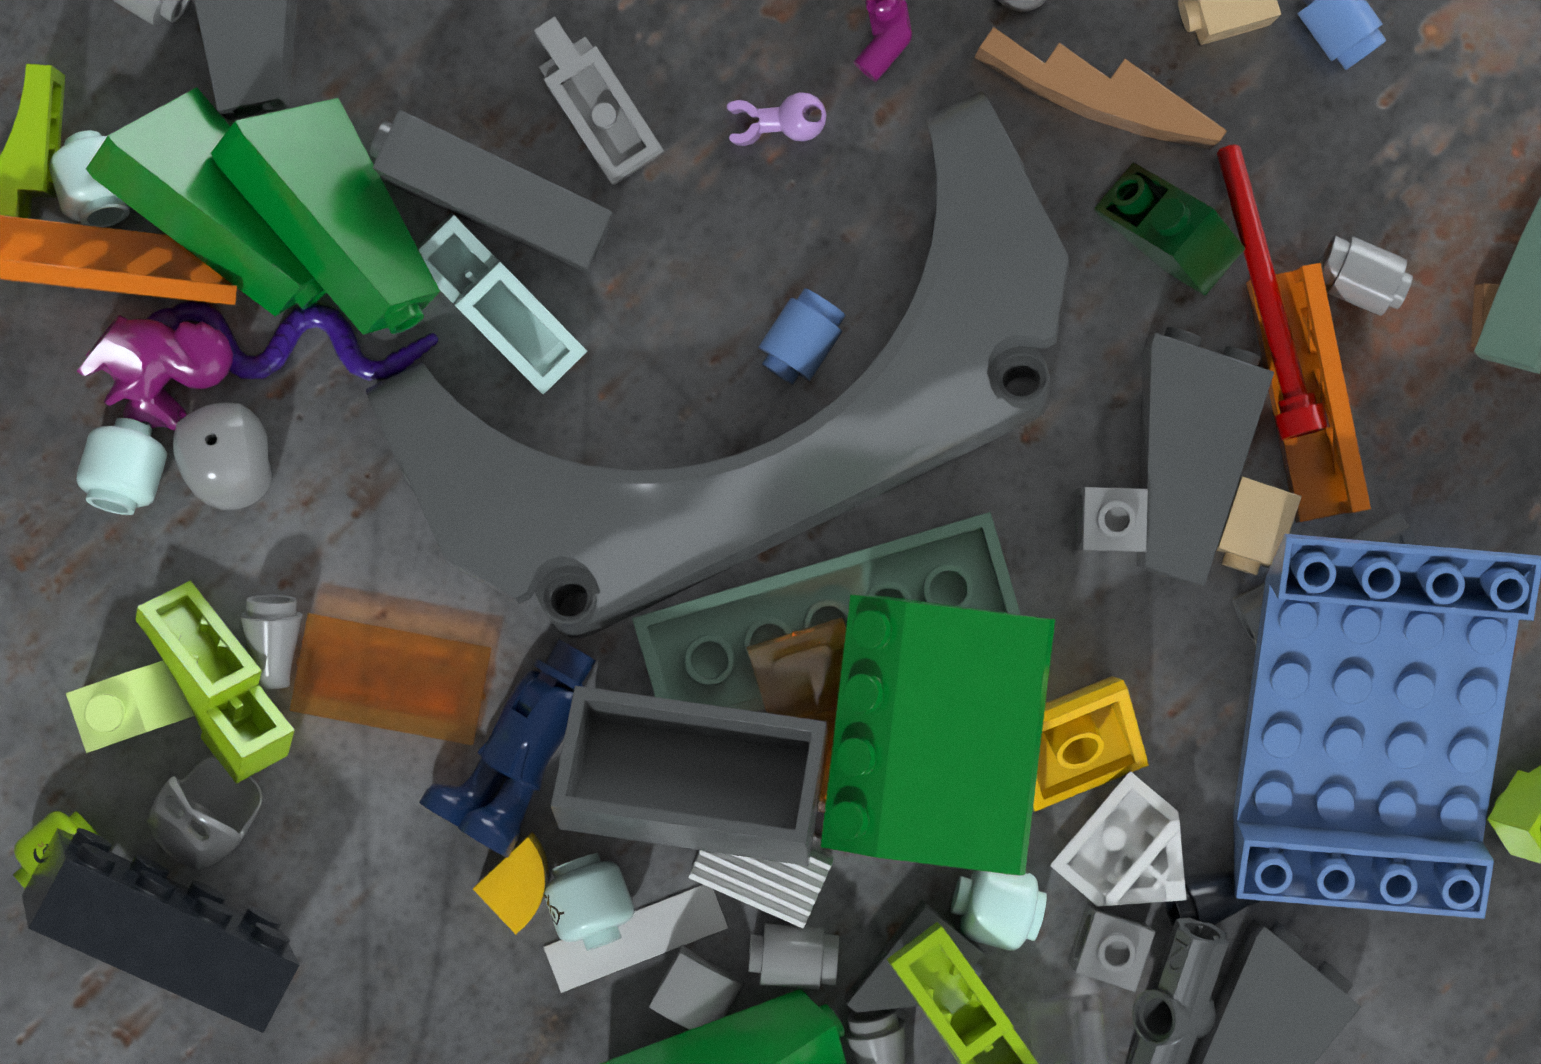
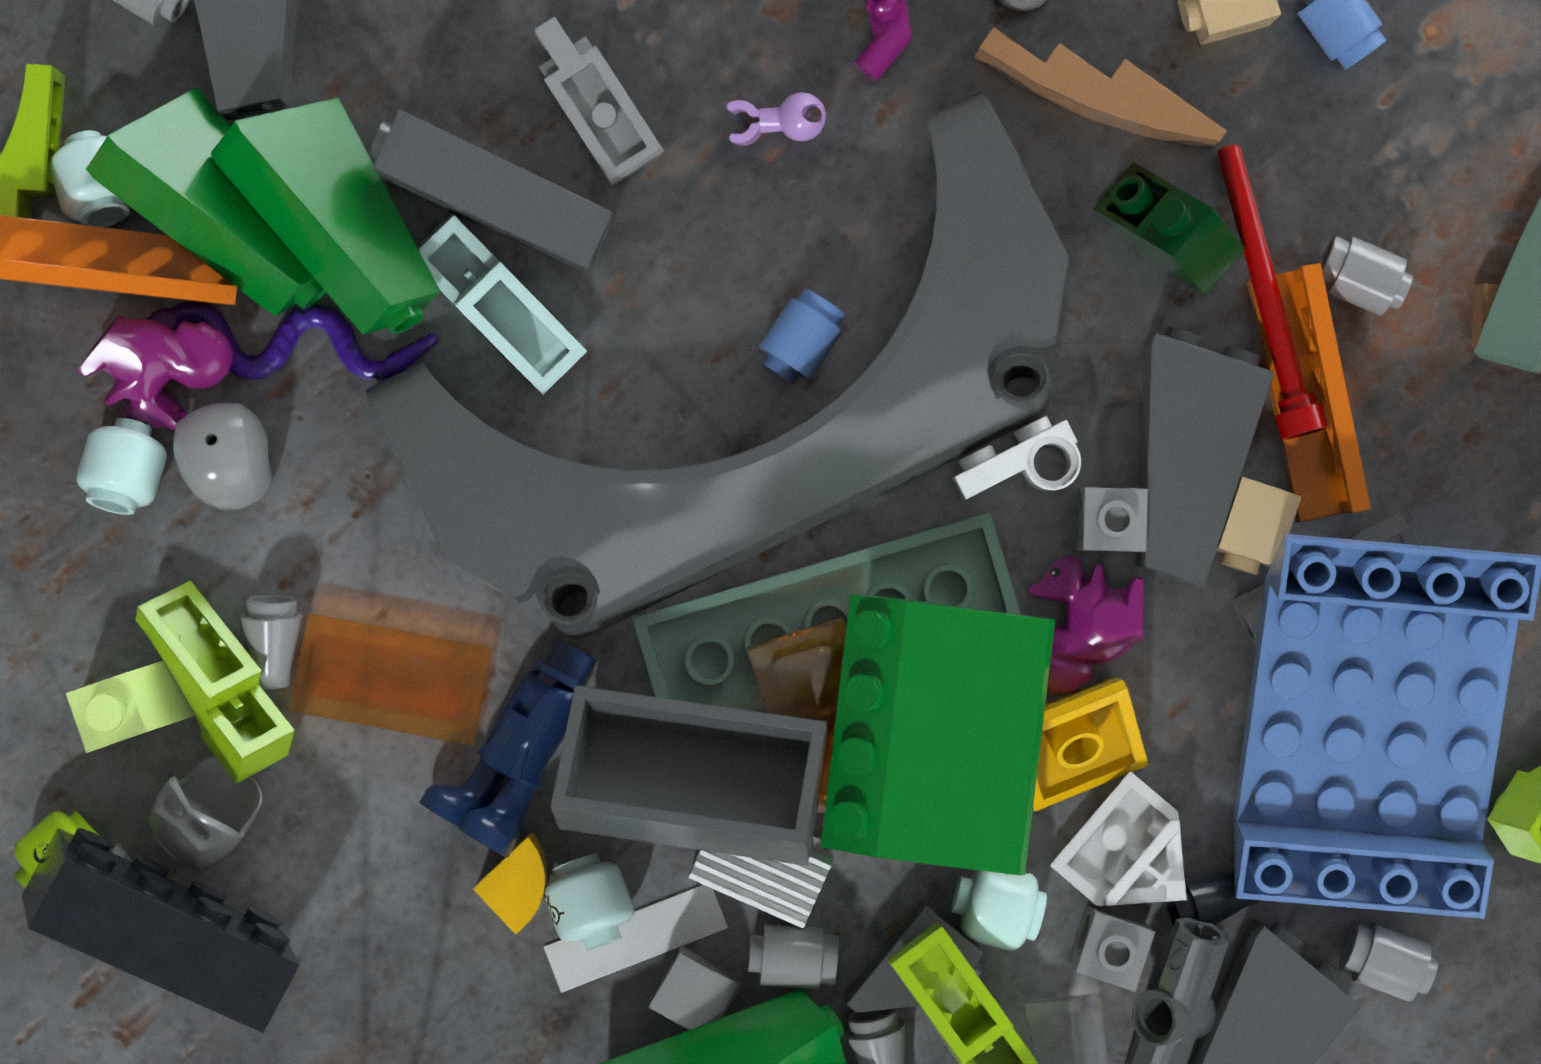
none -> white plate [951,416,1081,500]
none -> magenta animal [1027,555,1143,695]
none -> light grey brick [1339,922,1438,1002]

